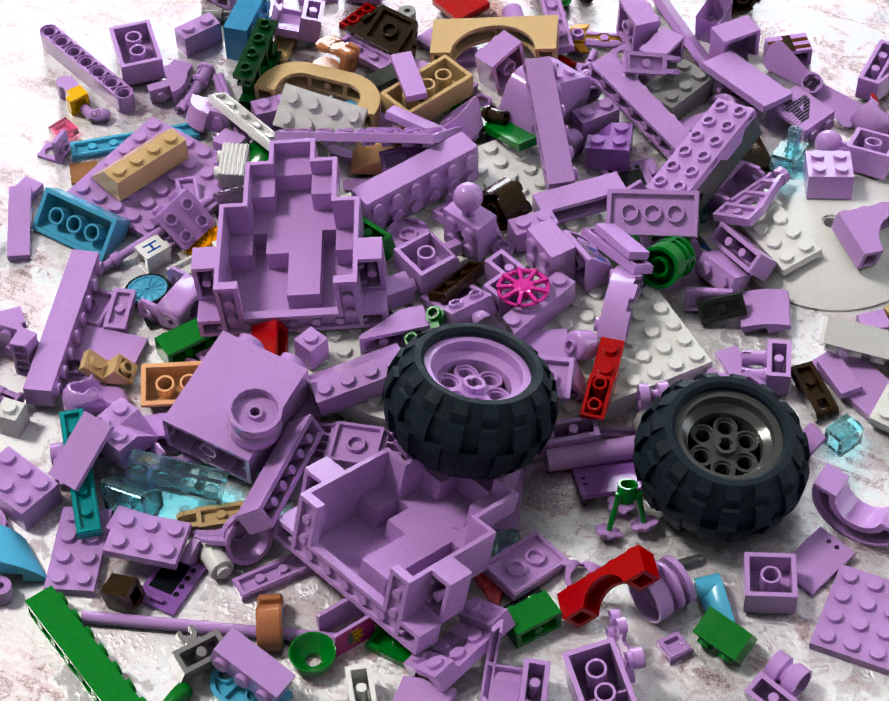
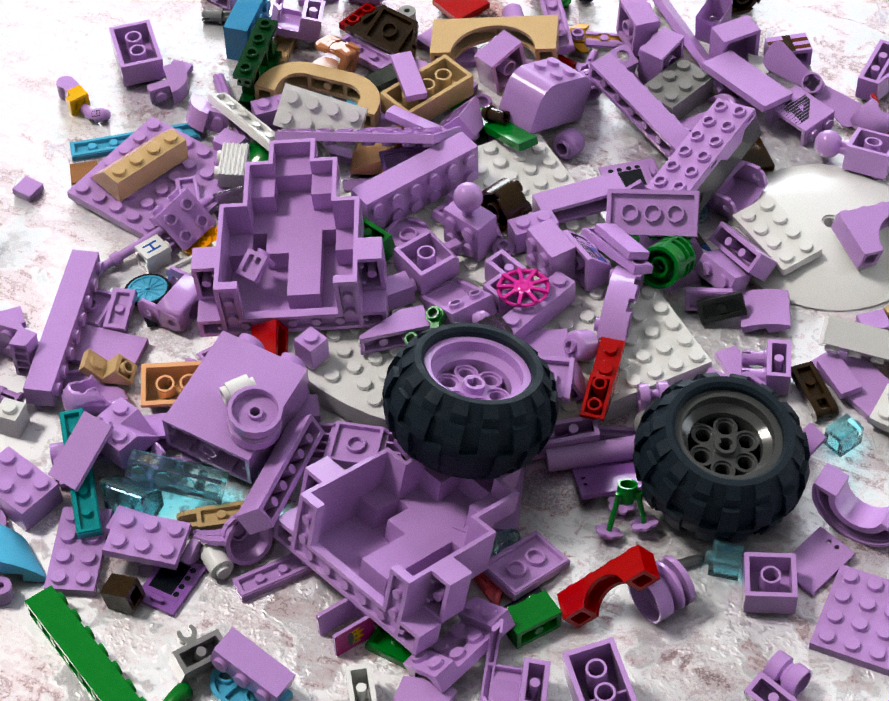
lavender tile [7,185,32,261] -> none
medium azure slope [31,187,131,262] -> none
lavender bracket [37,129,70,164] -> none
lavender beam [40,24,136,114] -> none
clear pink tile [48,117,79,139] -> none
lavender piece [81,610,336,642] -> none
green brick [154,318,219,363] -> none
lavender brick [174,12,223,58] -> none
lavender pin [174,62,216,117] -> none
nougat animal [256,593,284,652] -> none
green piece [288,632,336,676] -> none
lavender slope [308,343,400,417] -> none
dark brown tile [428,261,485,303] -> none
lavender brick [523,56,578,190] -> none
lavender piece [562,560,601,587] -> none
lavender brick [571,96,620,141] -> none
medium lavender slope [585,122,633,171] -> none
lavender plant [606,609,646,683] -> none
lavender hinge [623,50,681,76] -> none
lavender tile [656,630,692,665] -> none
medium azure piece [693,573,735,622] -> none
green brick [693,606,758,665] -> none
lavender plate [713,166,790,227] -> none
clear light blue brick [769,126,809,180] -> none
lavender brick [803,150,854,199] -> none
none -> white brick [219,374,256,406]
none -> lavender bracket [235,248,275,284]
none -> clear light blue brick [704,540,744,581]

